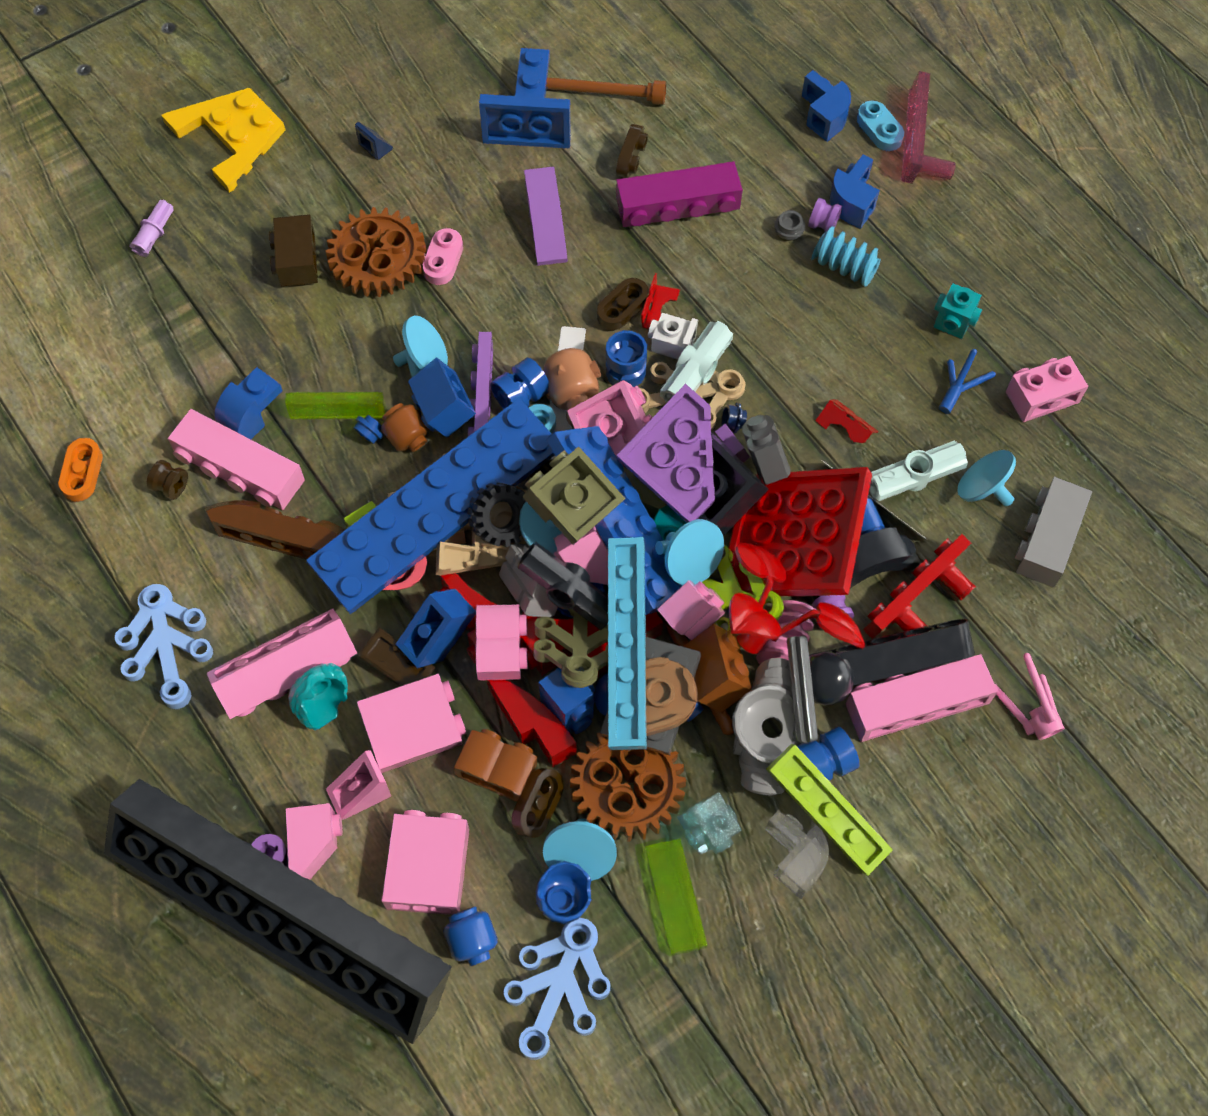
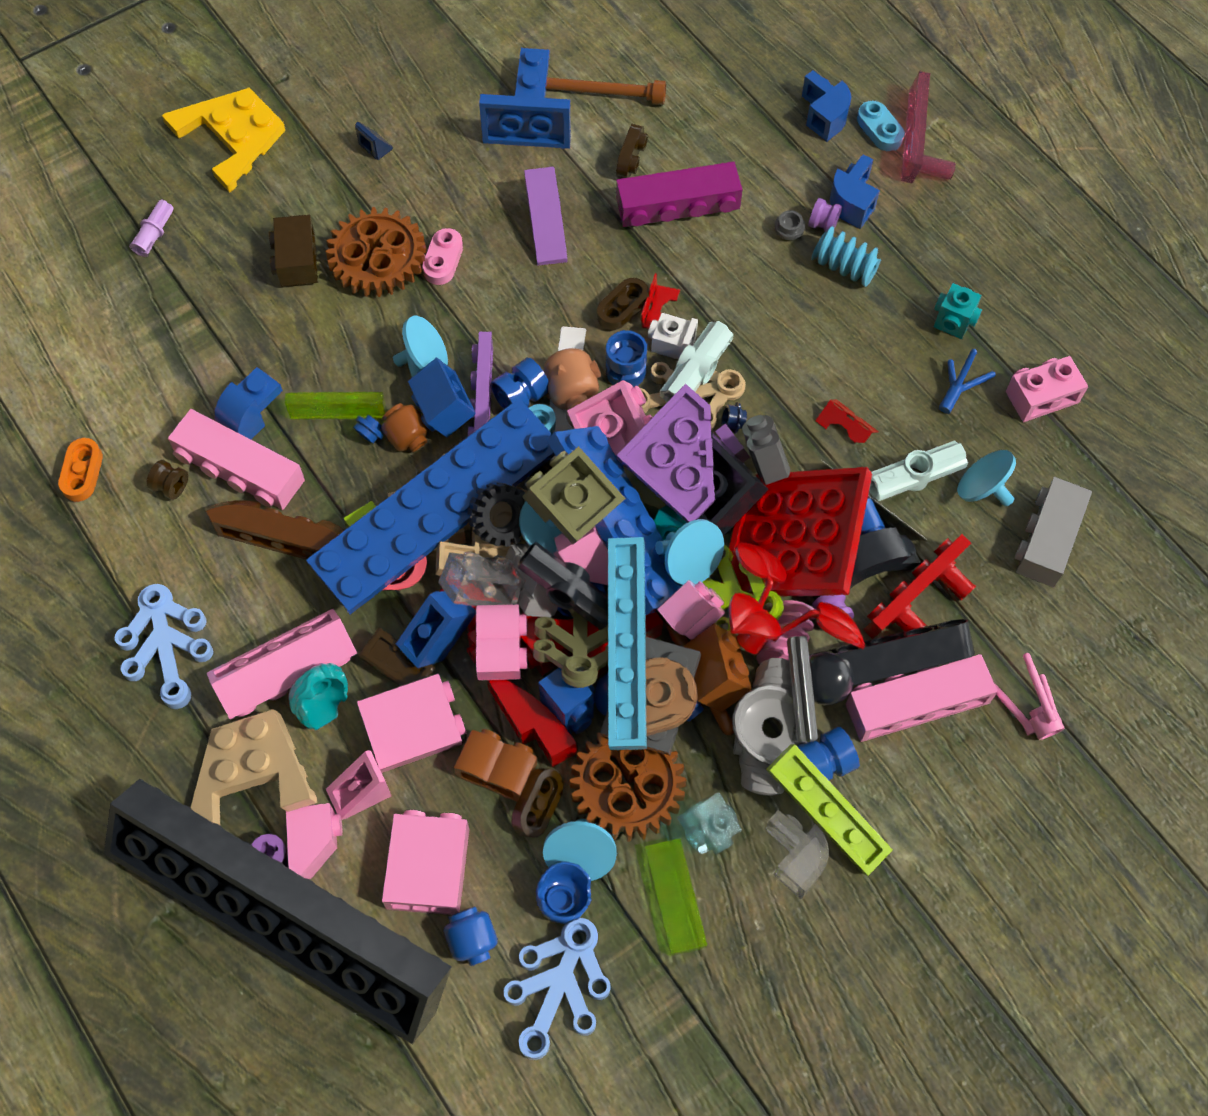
none -> tan wing [191,709,317,825]
none -> clear brick [438,552,526,606]

